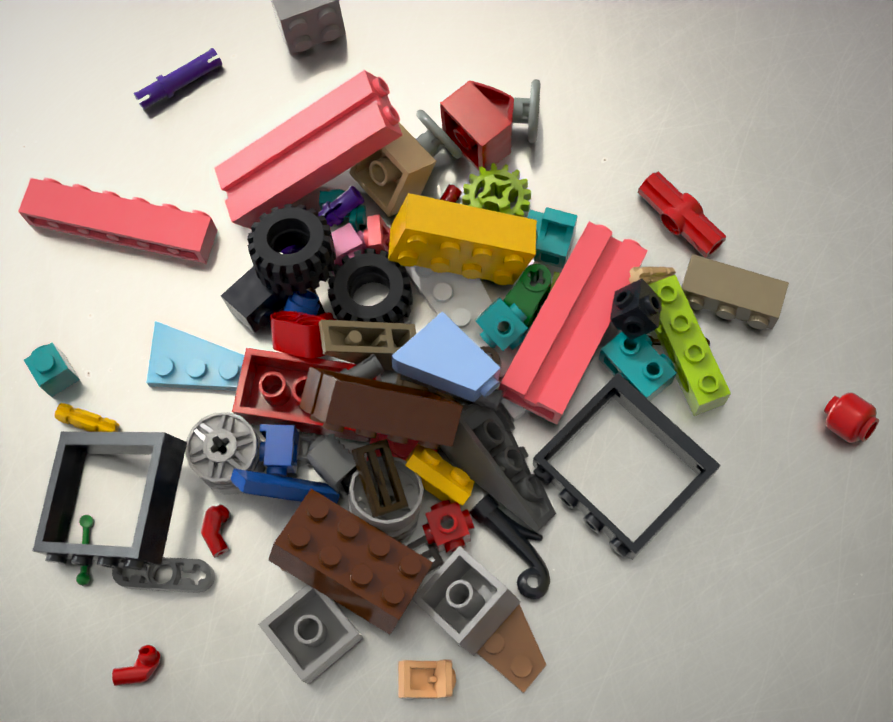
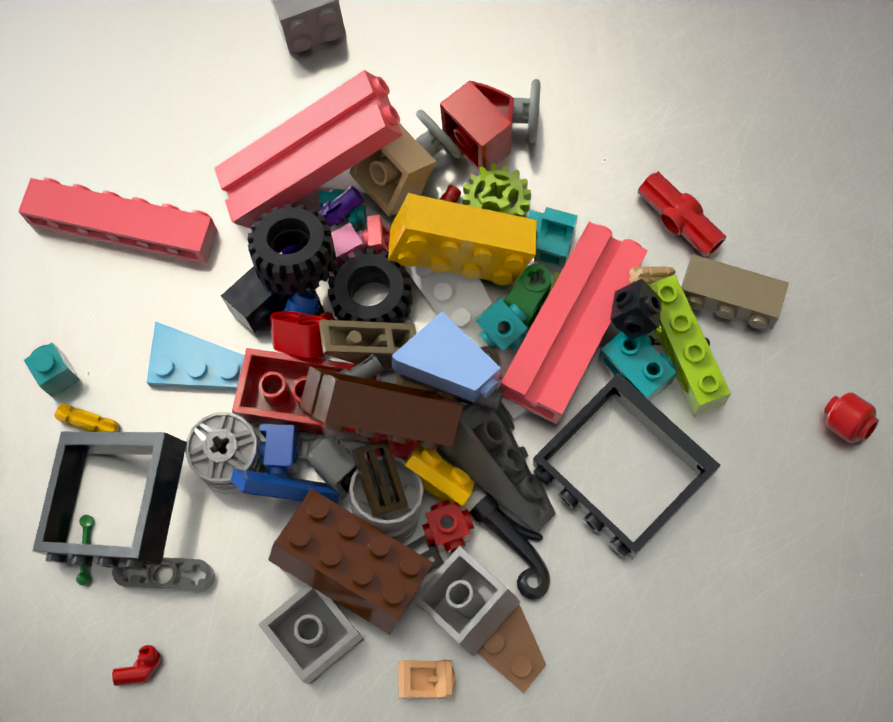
dark purple pin [133,48,223,110] -> none
red arm [201,504,230,558] -> none

